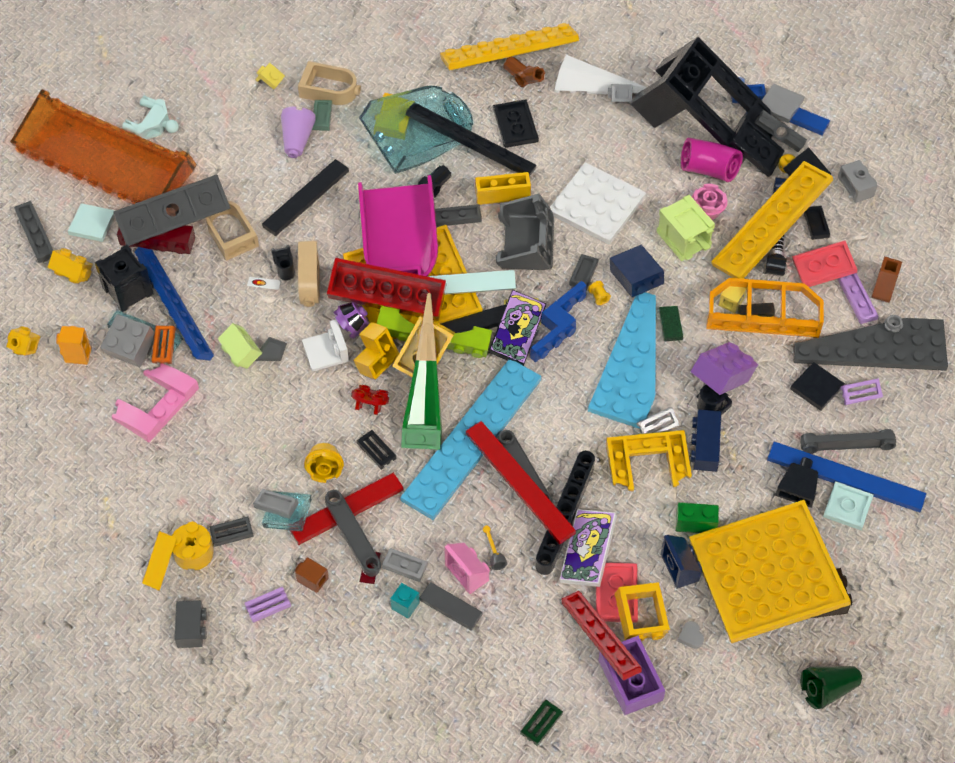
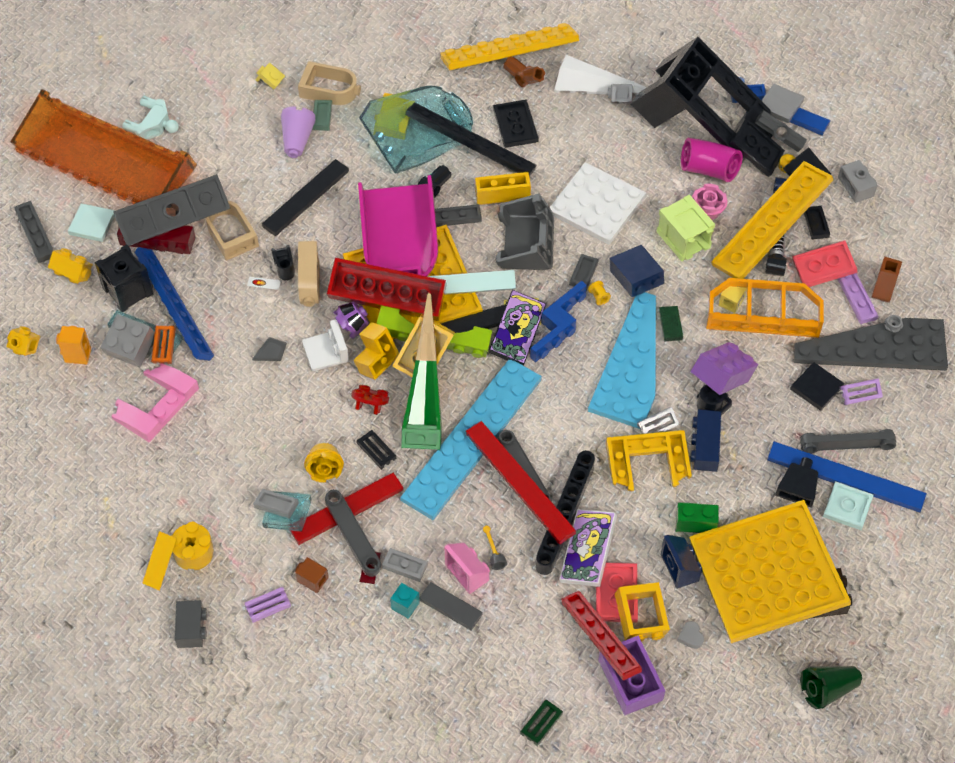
dark grey tile [210,516,254,547] -> none
yellowish green brick [218,323,262,369] -> none
clear smoke piece [737,303,775,317] -> none

